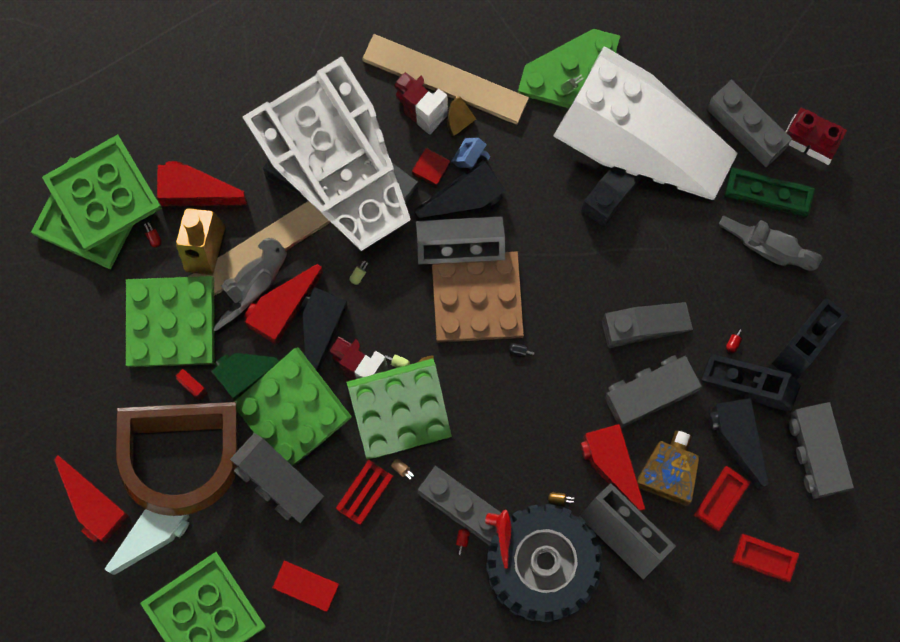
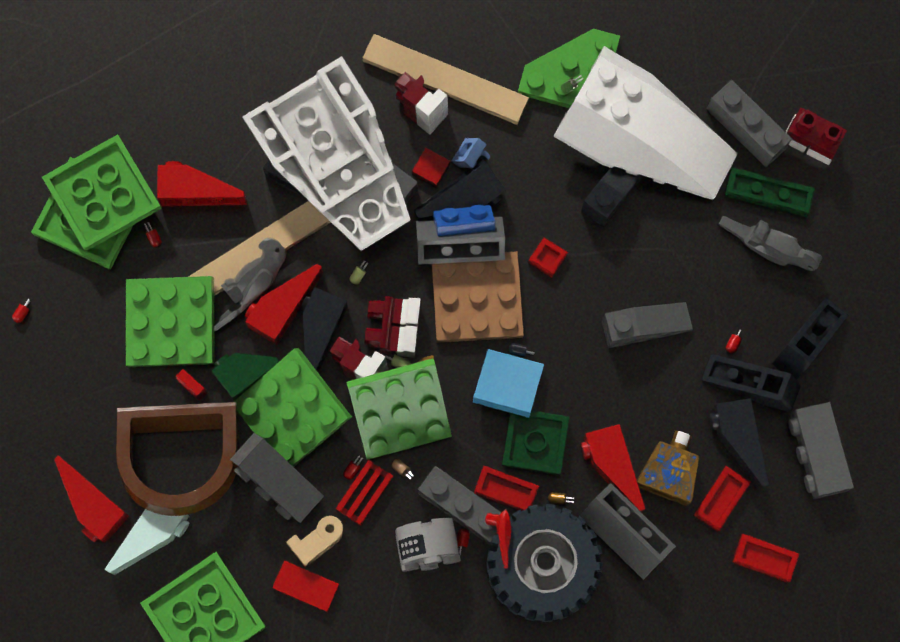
pearl gold torso [176,209,226,275] -> none
pearl gold tile [447,96,476,136] -> none
dark grey brick [605,355,702,428] -> none
none -> red piece [12,299,30,323]
none -> tan leg [287,516,343,568]
none -> red piece [343,456,363,480]
none -> dark red hips [364,296,420,358]
none -> light grey brick [395,518,461,572]
none -> blue plate [433,205,495,236]
none -> dark azure tile [473,349,544,418]
none -> red tile [474,466,539,511]
none -> dark green plate [502,410,569,476]
none -> red tile [528,237,568,278]

